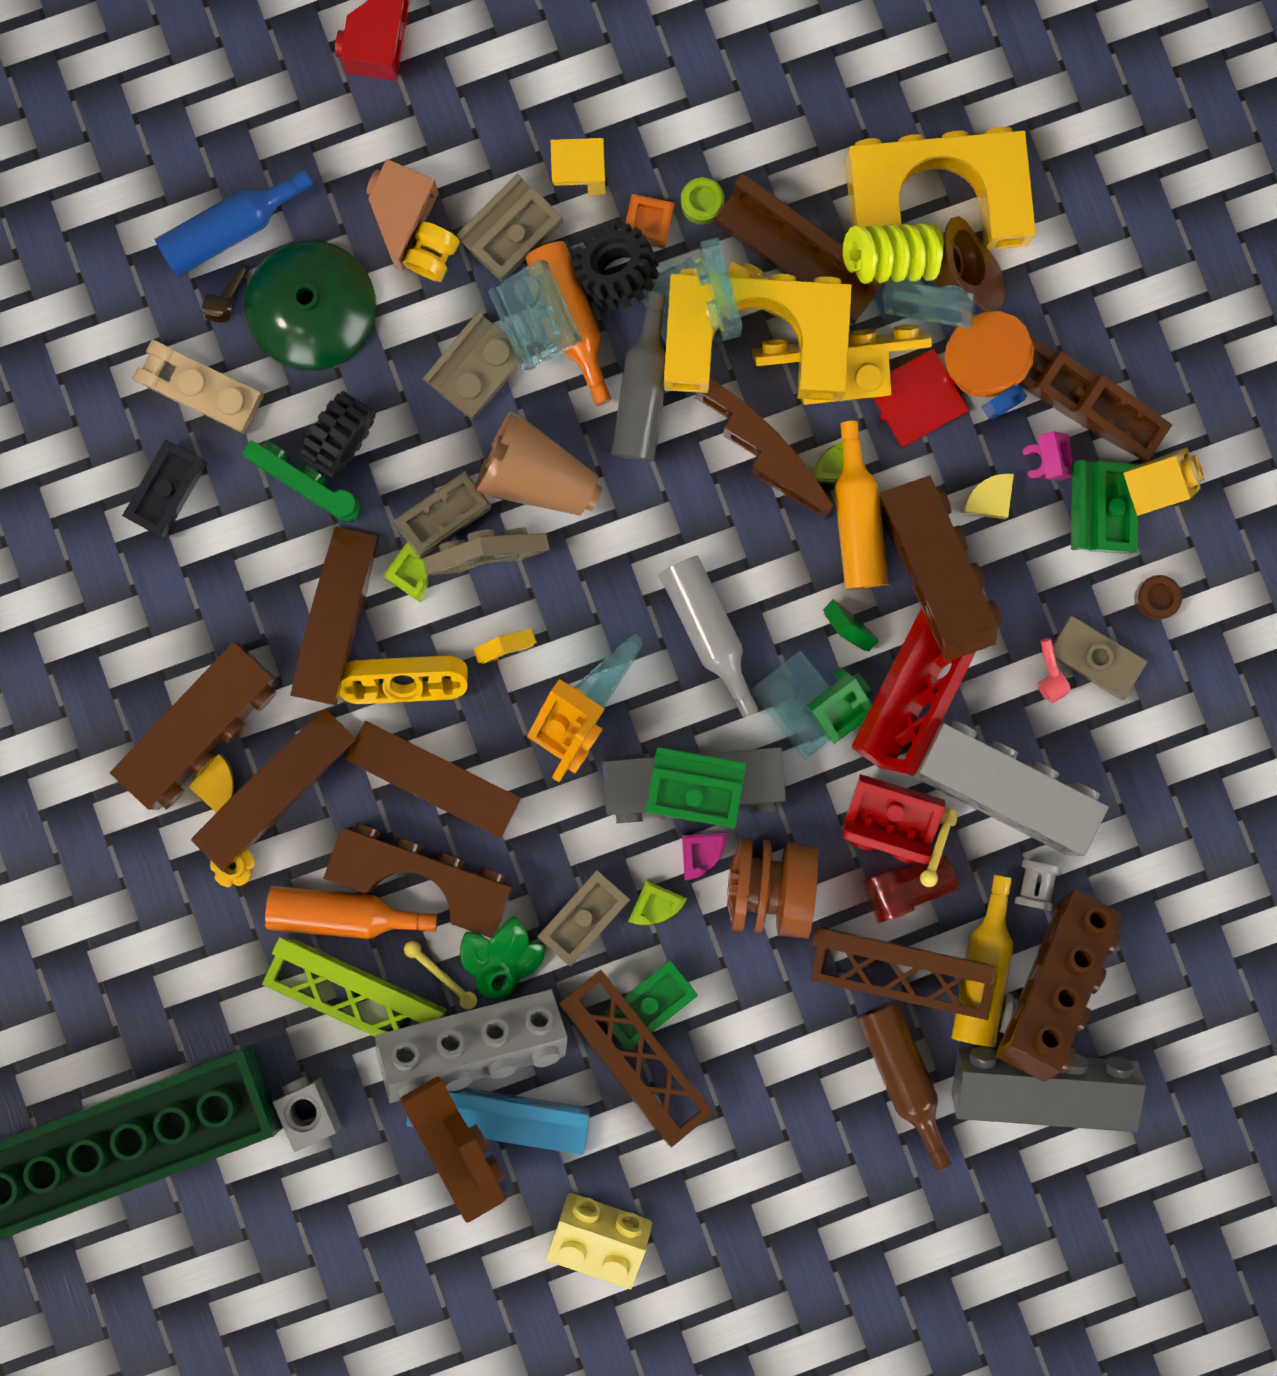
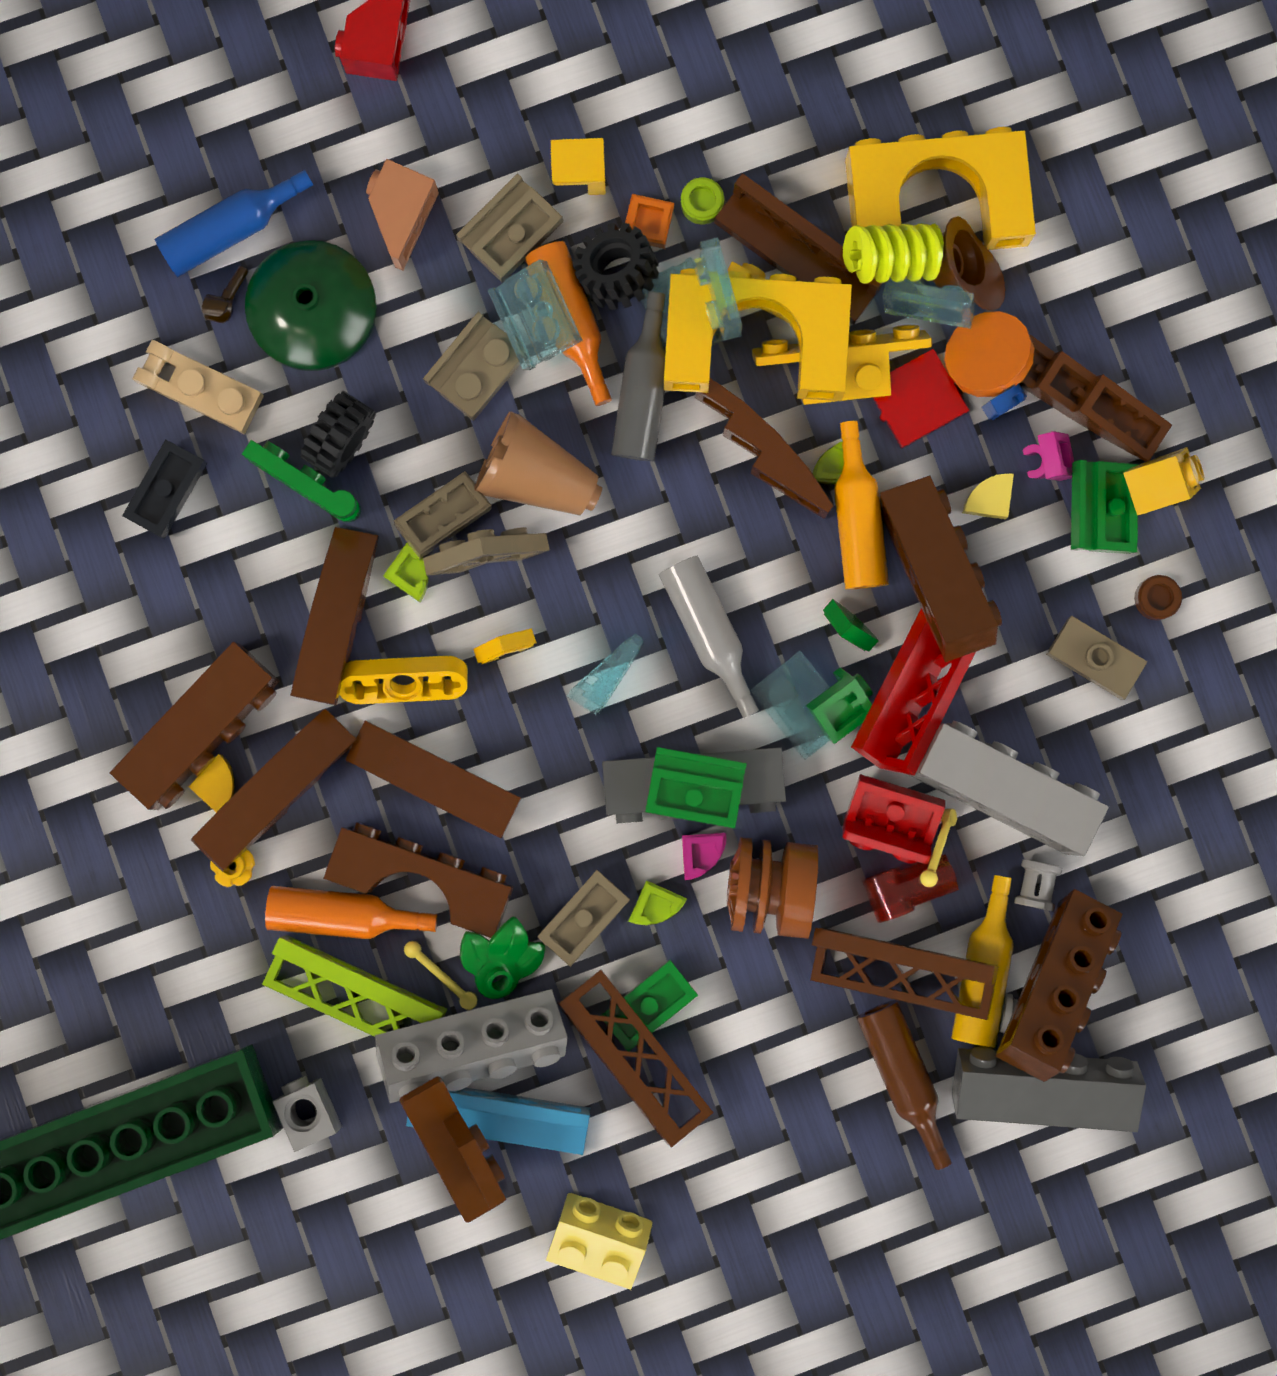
yellow wheel [402,221,460,282] -> none
light orange bracket [527,679,605,782] -> none
coral hand [1037,638,1070,703] -> none

